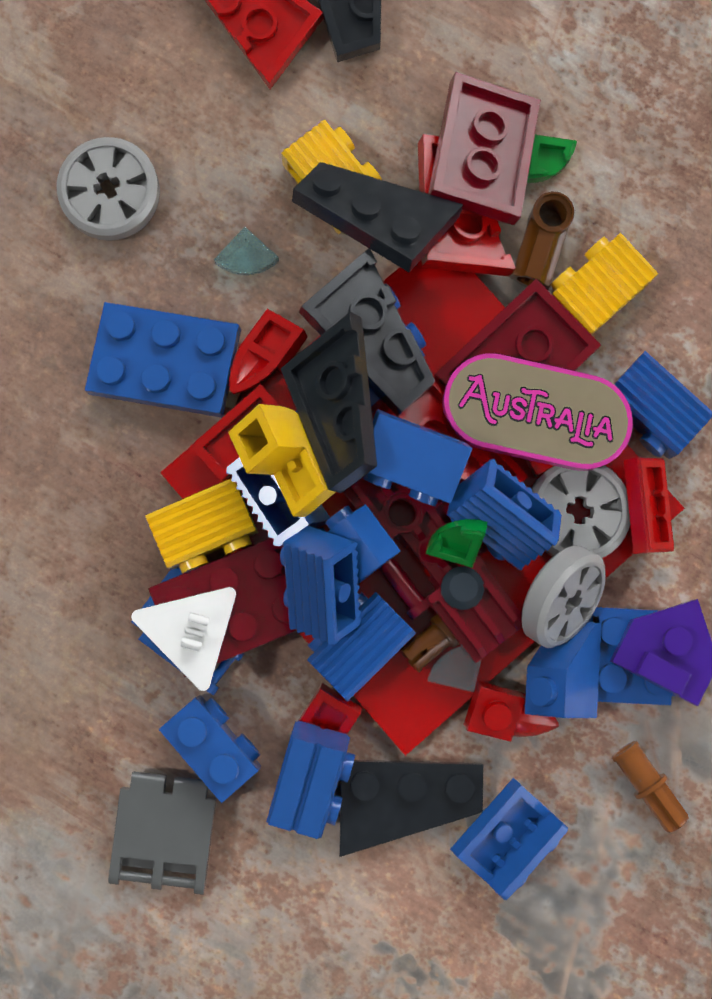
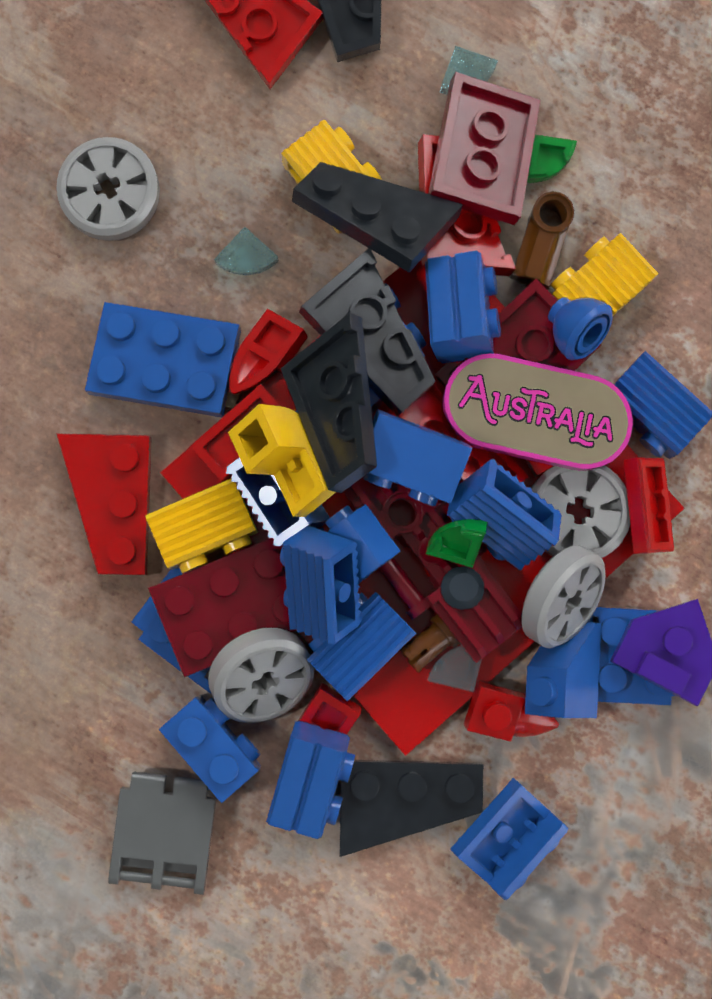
white piece [131,587,236,691] -> none
dark orange axle [612,741,689,833] -> none
none -> red wing [57,434,152,576]
none -> light grey wheel [208,628,314,723]
none -> blue brick [425,251,501,364]
none -> clear light blue tile [440,46,498,95]
none -> blue brick [548,297,613,361]

